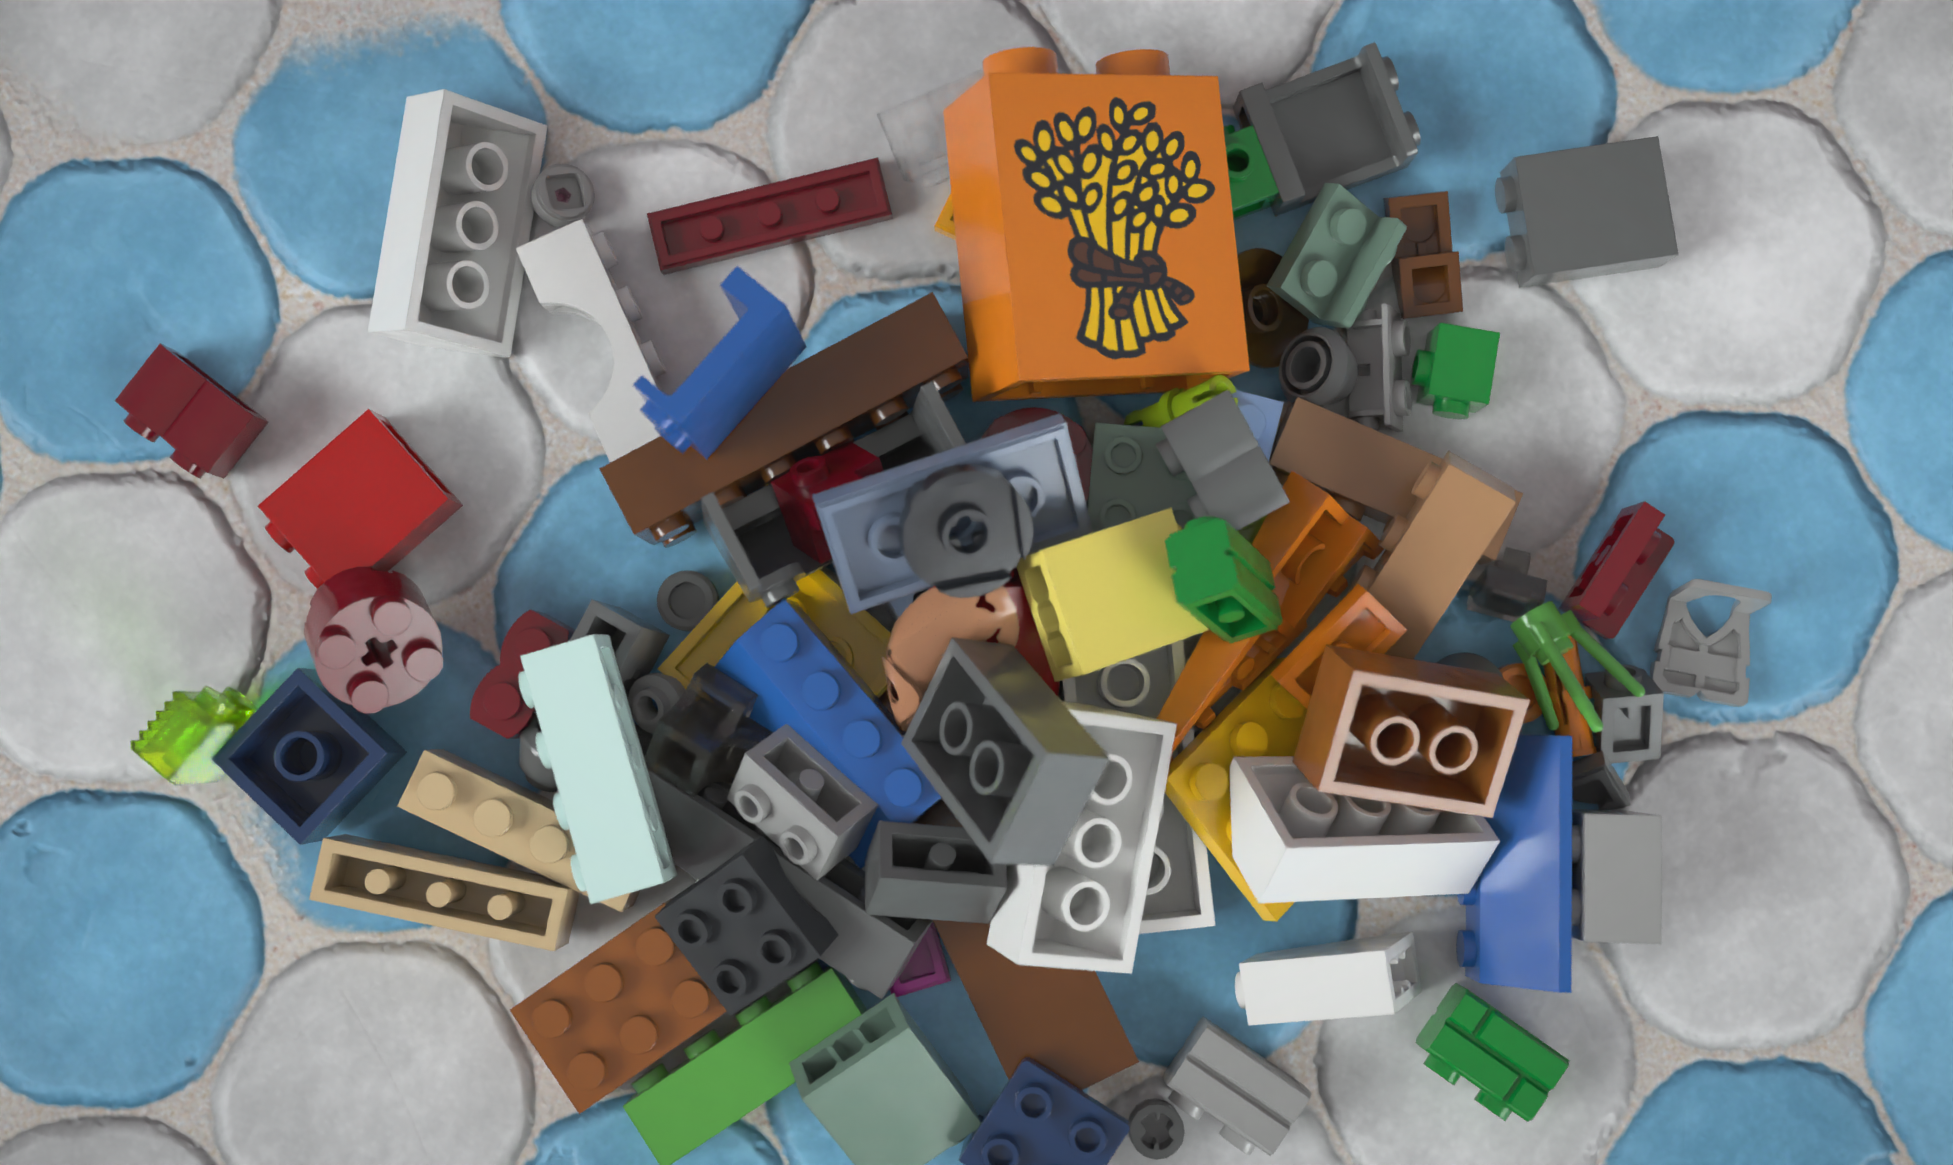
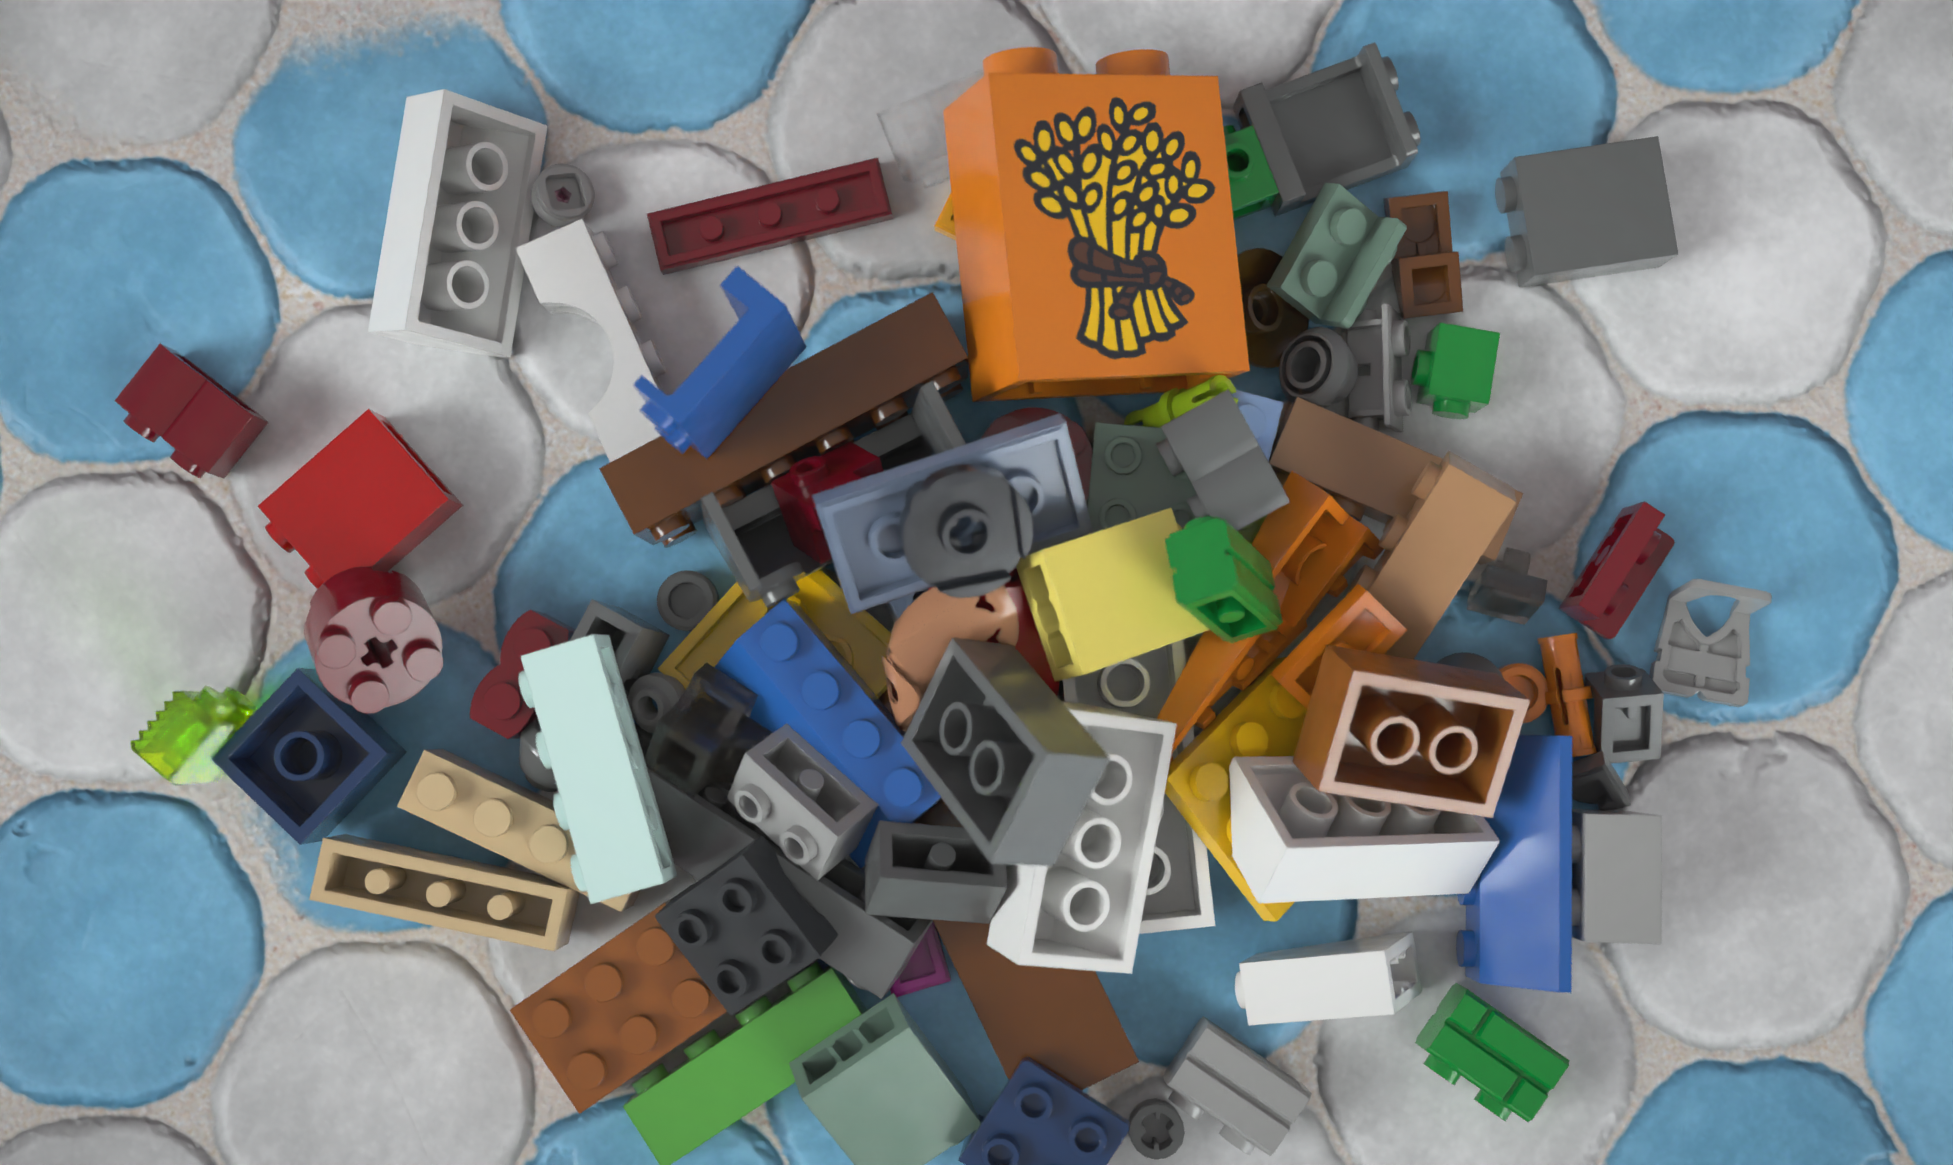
bright green plant [1510,601,1645,732] -> none

